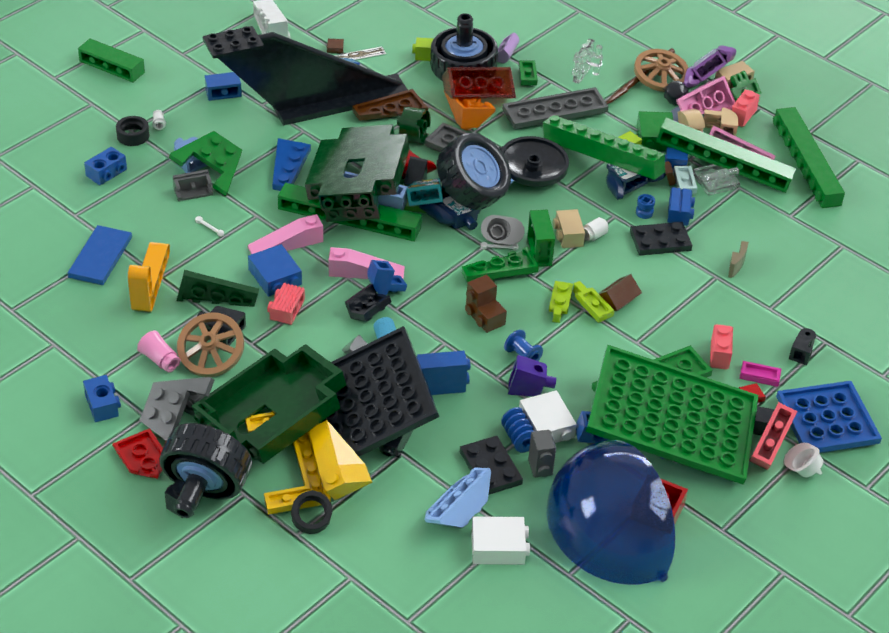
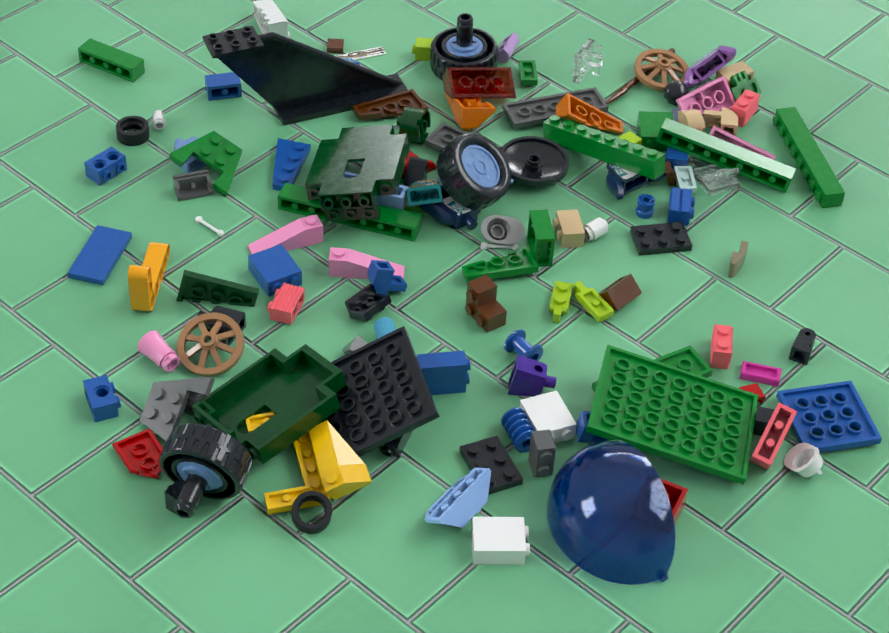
none -> orange wedge [556,93,623,135]

